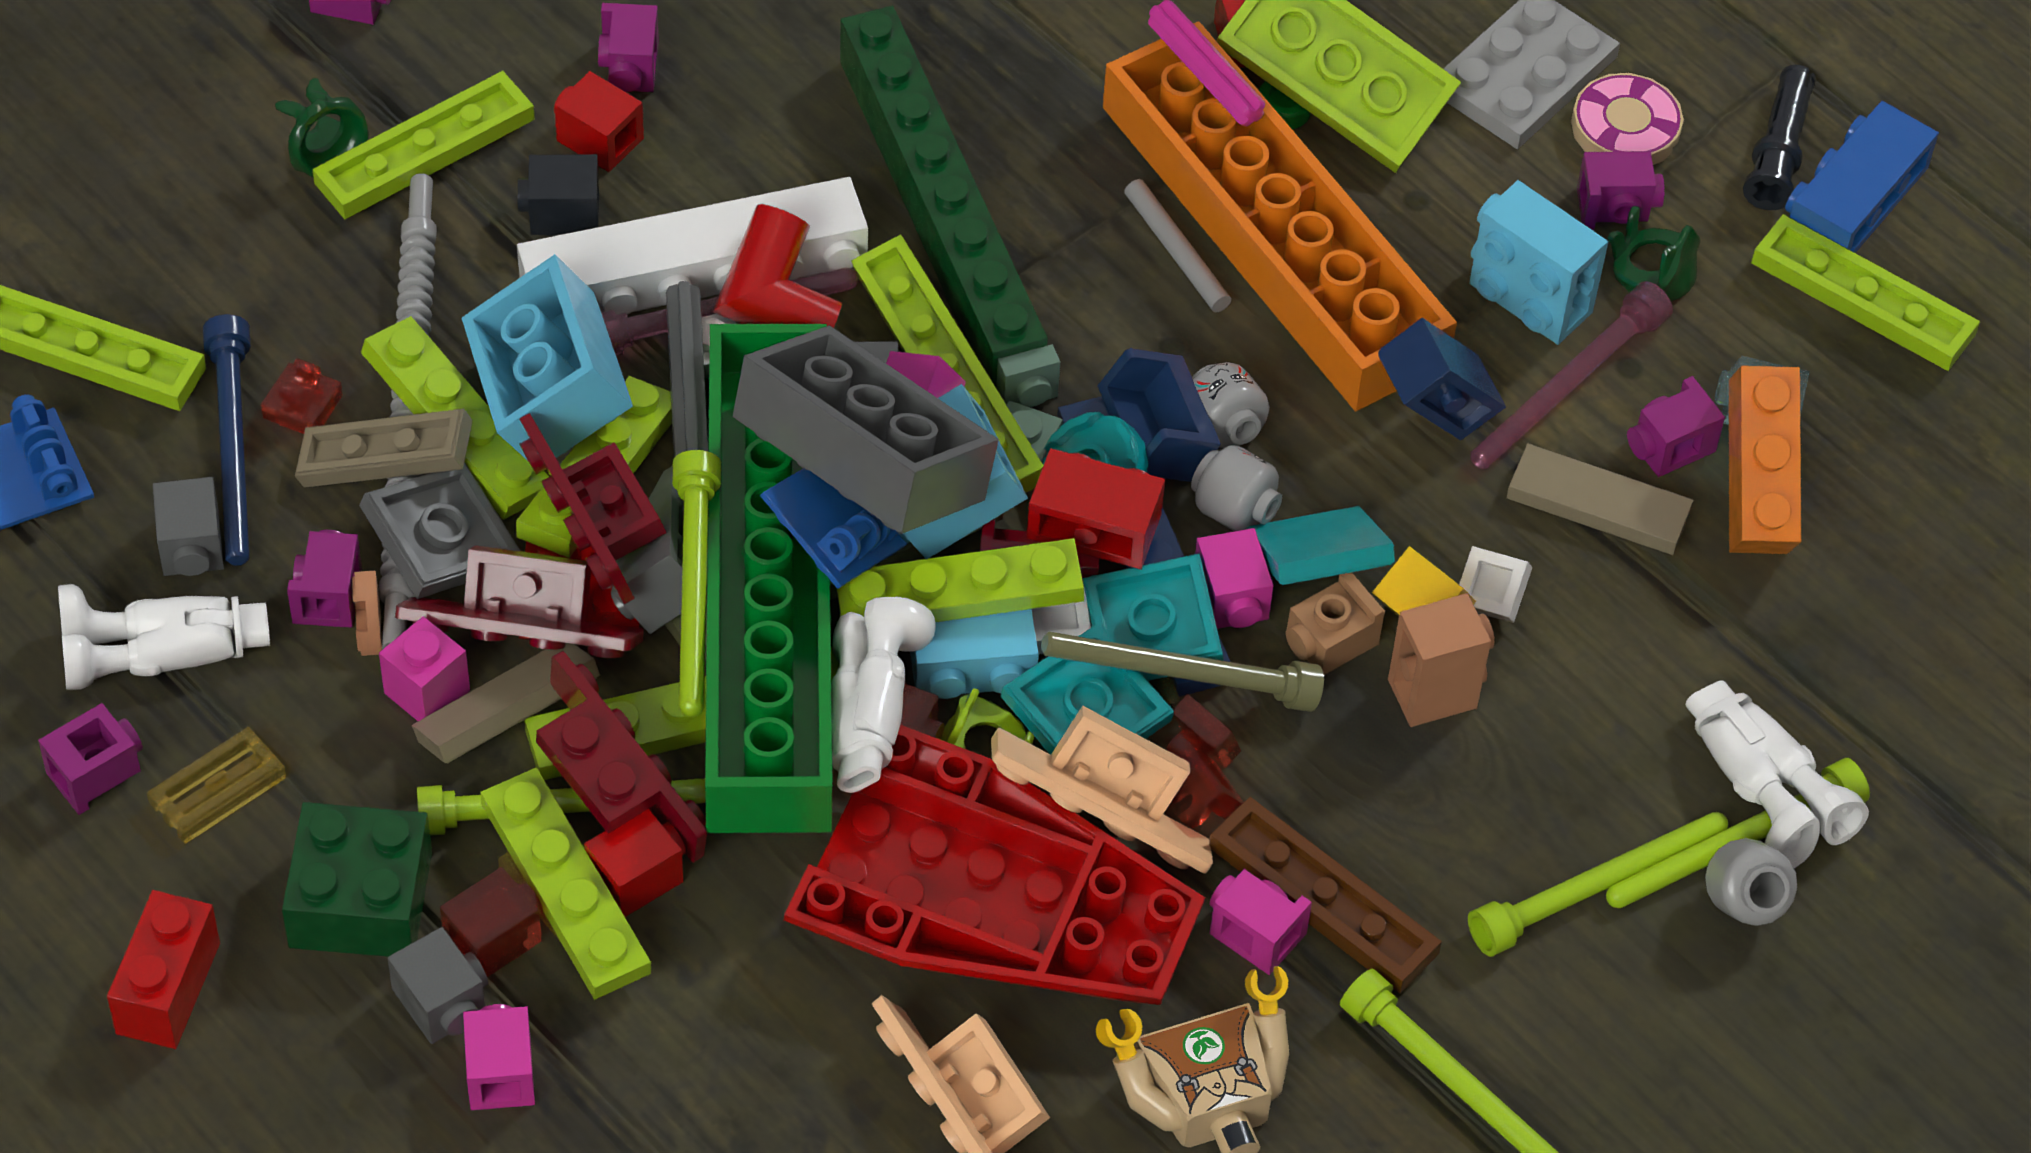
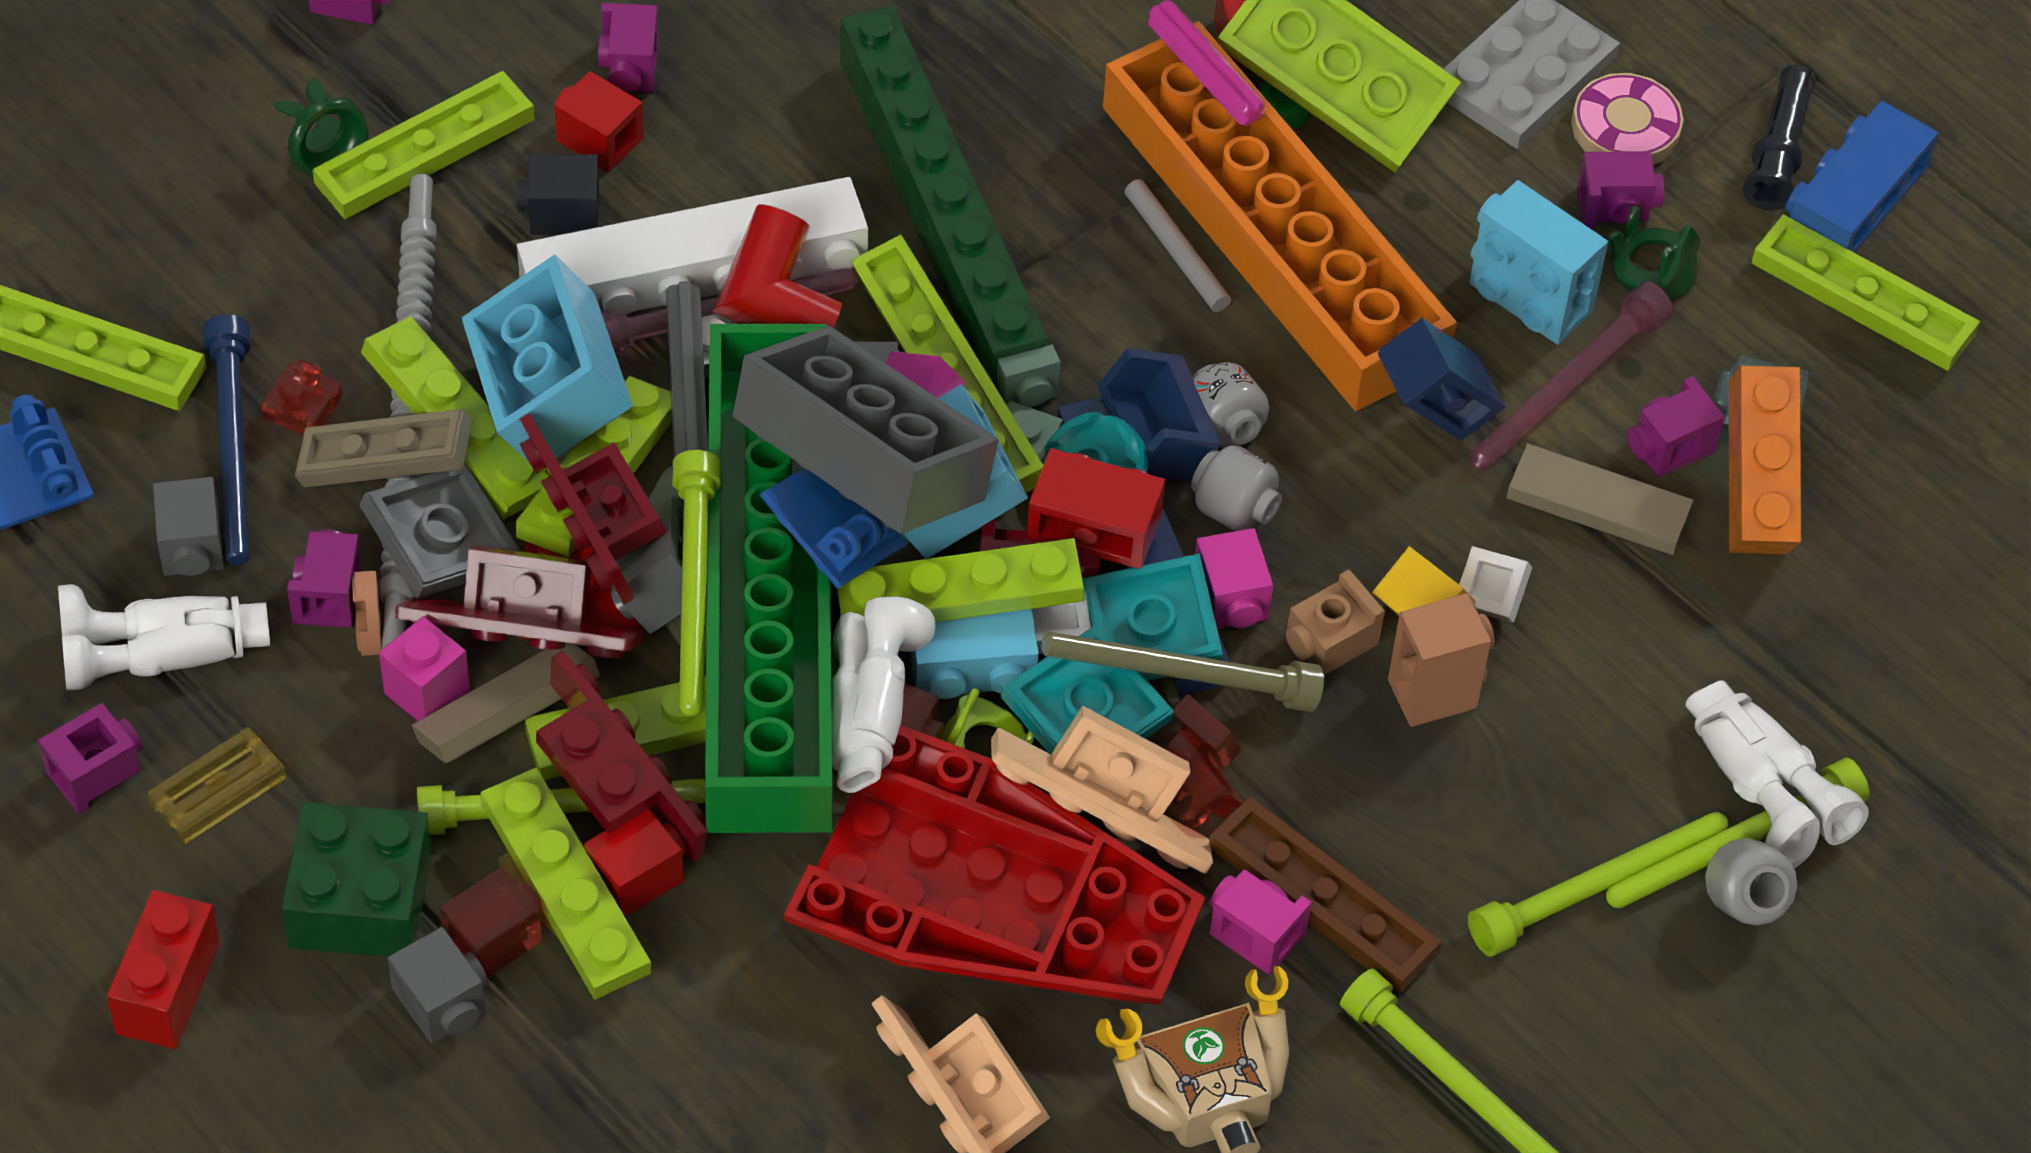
dark pink brick [463,1004,535,1110] -> none
teal tile [1247,506,1395,585] -> none

